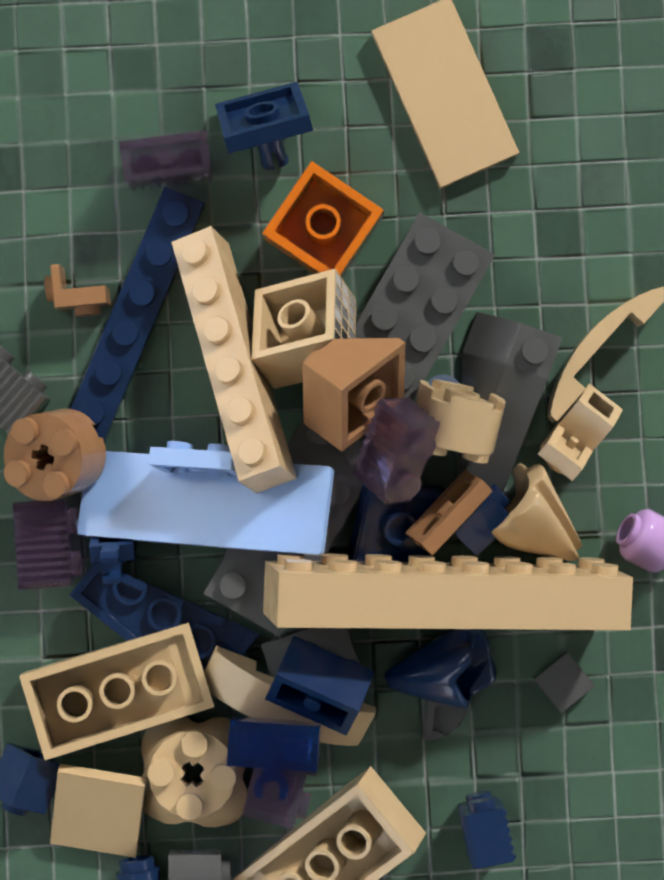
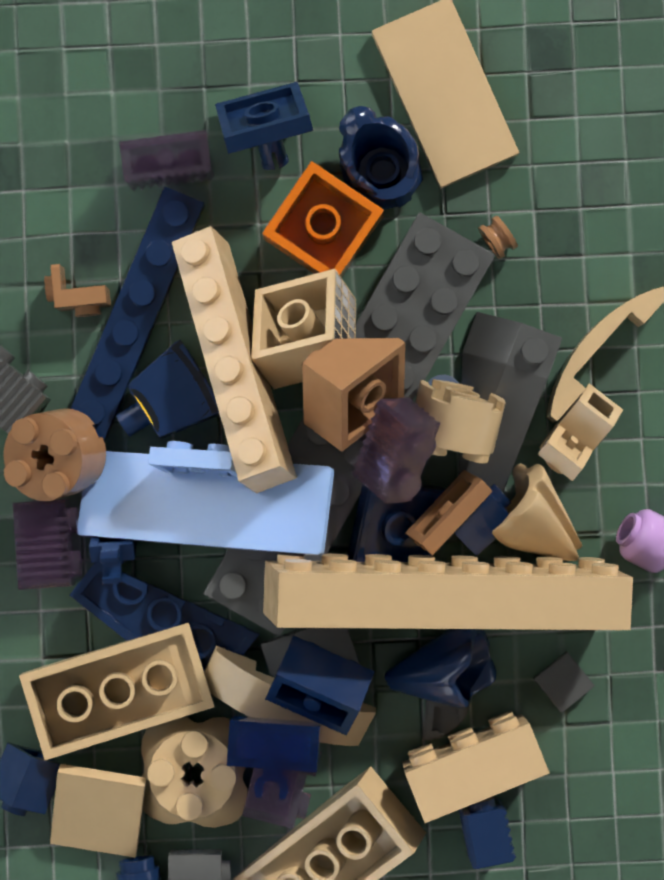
none -> dark blue torso [116,340,220,438]
none -> dark blue piece [339,106,423,210]
none -> tan piece [402,711,549,823]
none -> medium nougat bush [478,216,518,259]

